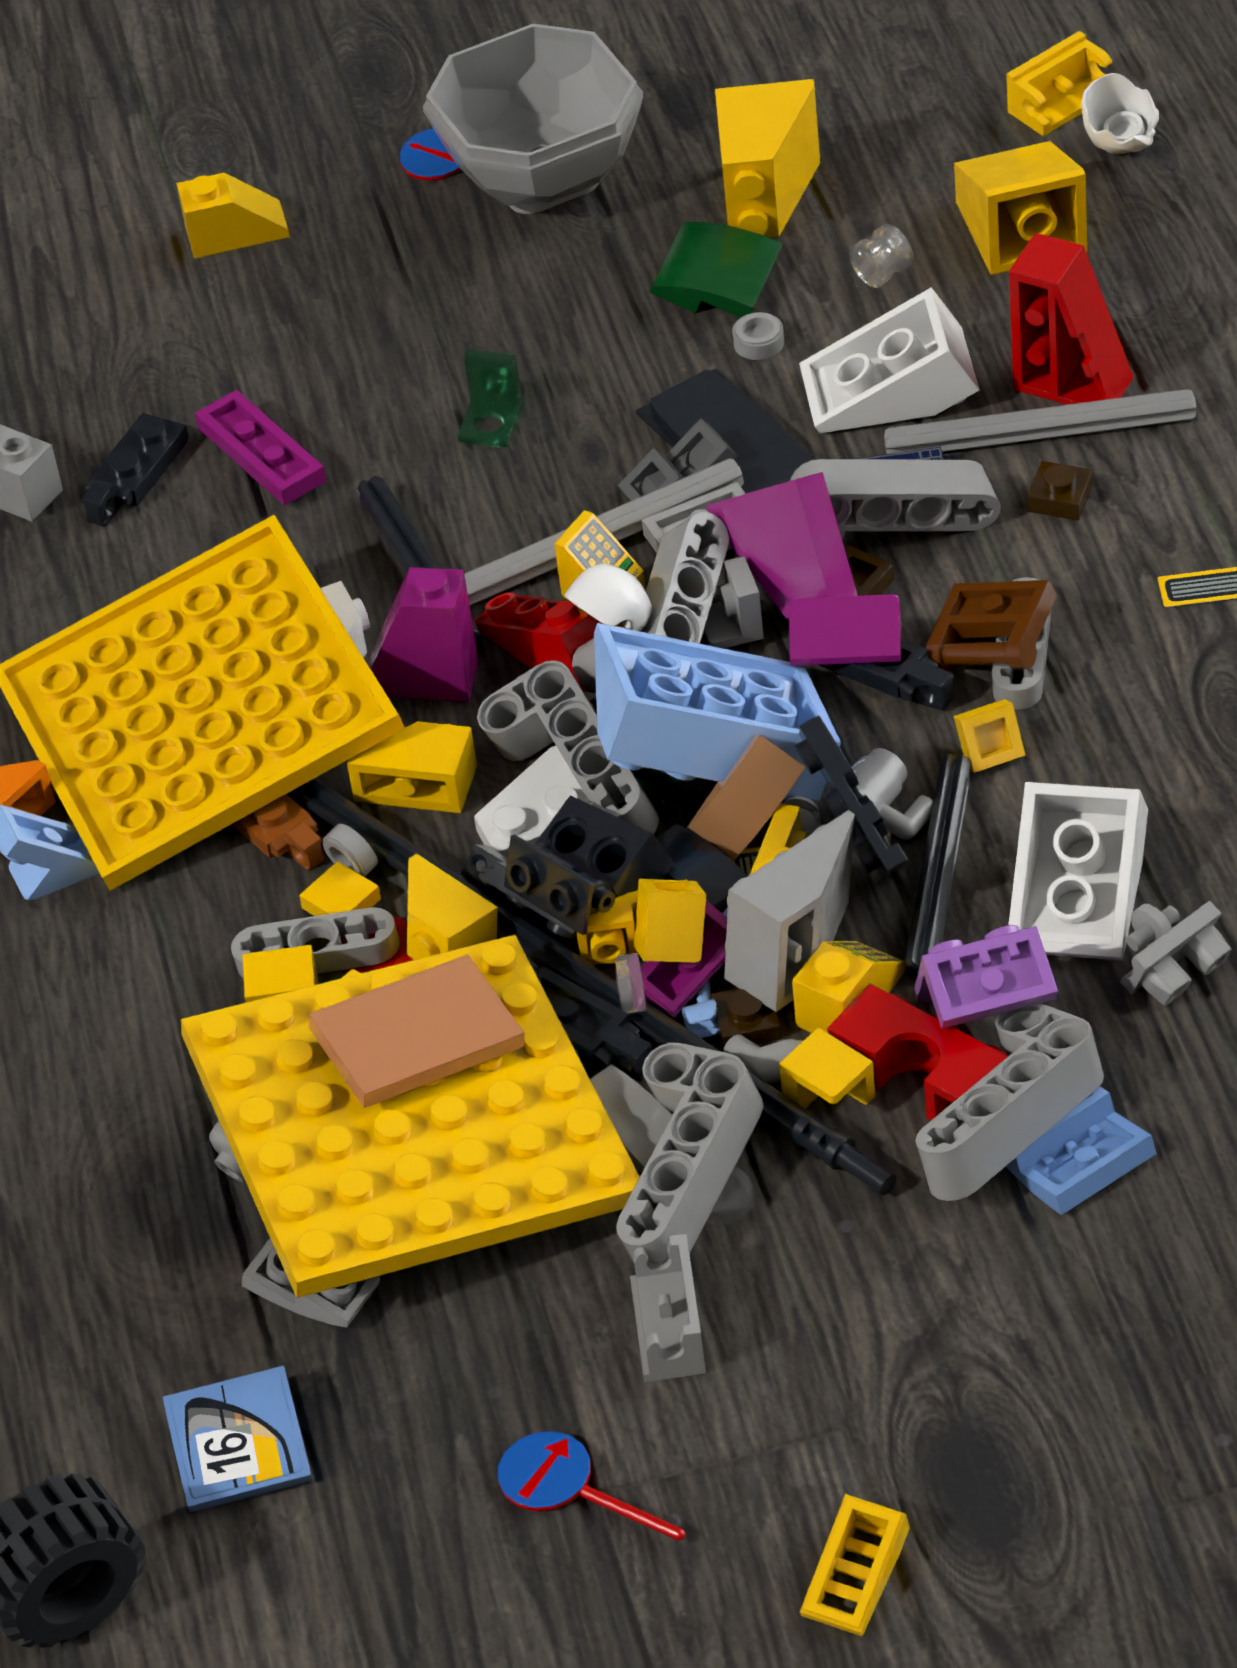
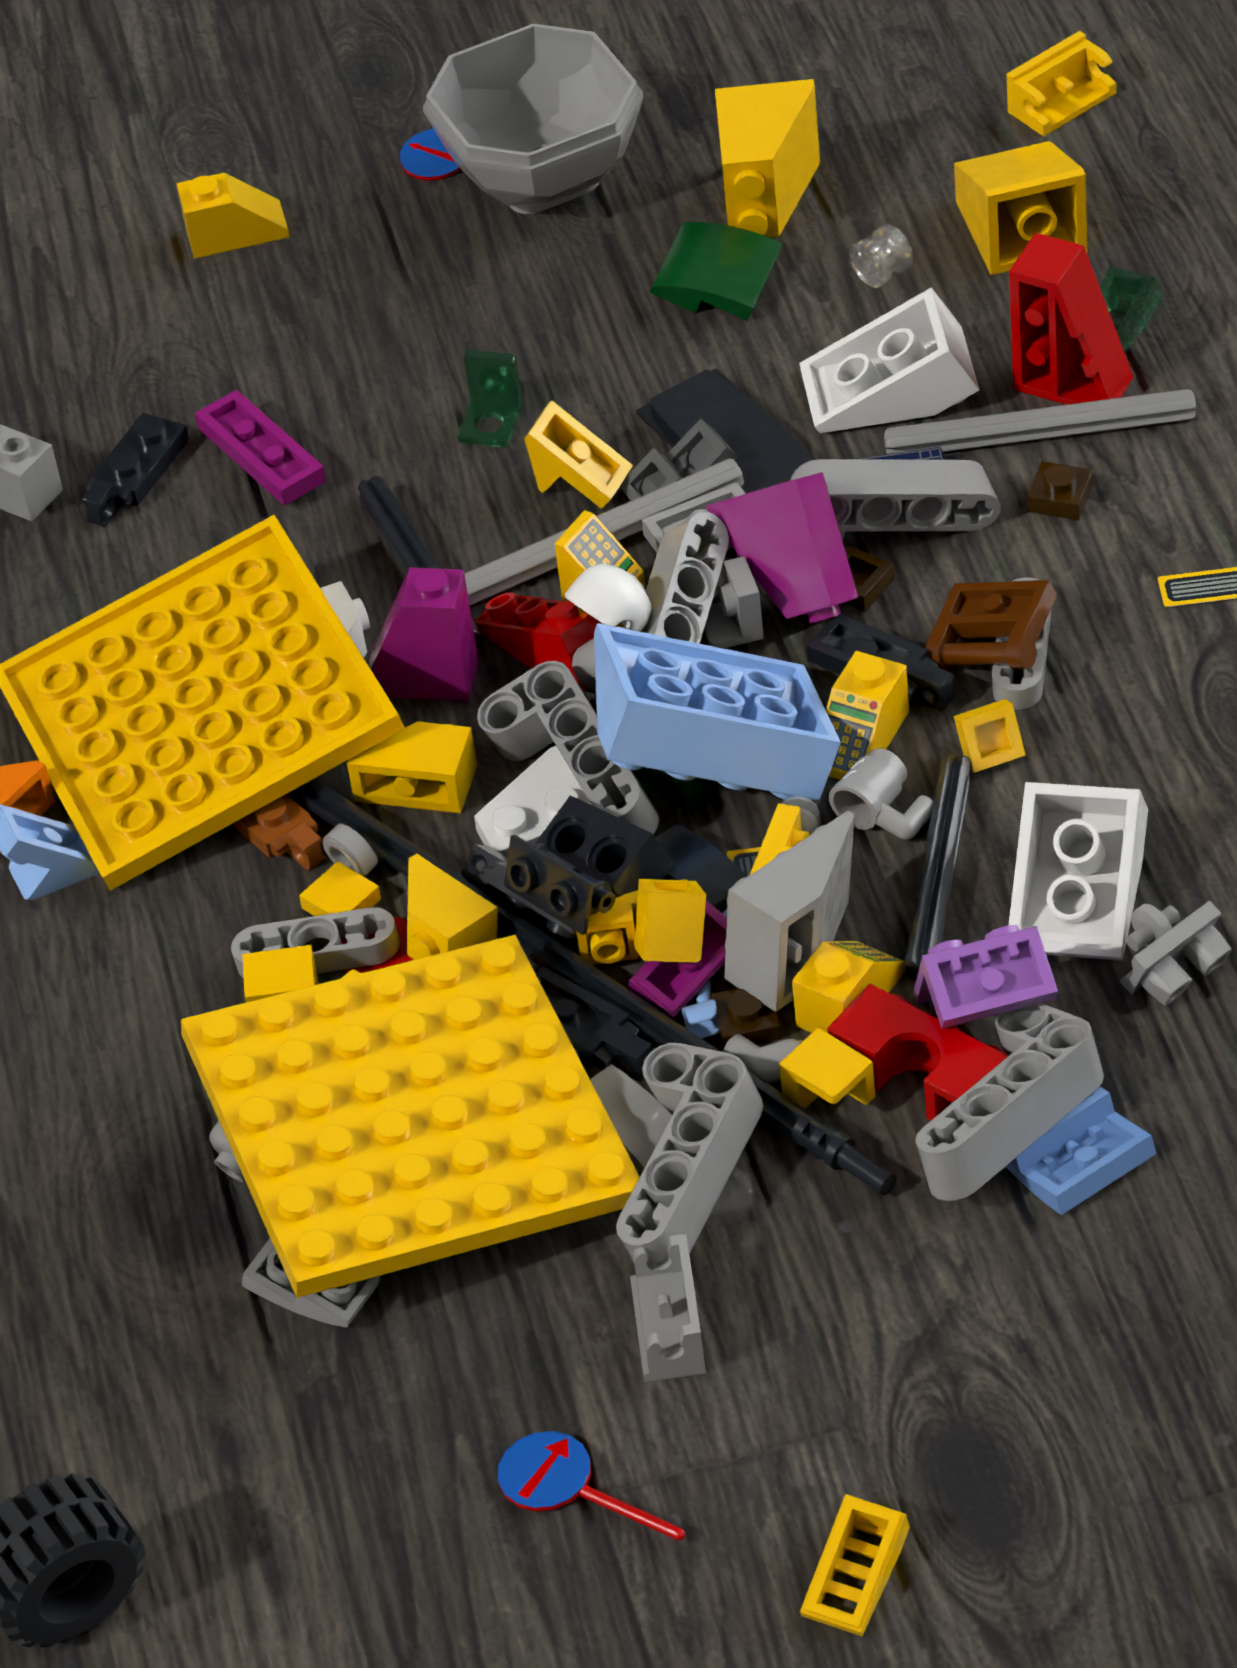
slope [163,1366,313,1512] -> none
nougat tile [309,954,525,1108] -> none
clear tile [614,953,646,1014] -> none
medium nougat slope [687,734,806,860] -> none
light grey tile [732,312,784,360] -> none
magenta slope [789,594,902,666] -> none
black wing [795,715,908,881] -> none
white hair [1081,73,1159,155] -> none
none -> yellow slope [524,400,633,509]
none -> yellow slope [826,651,909,780]
none -> clear green slope [1100,266,1162,354]

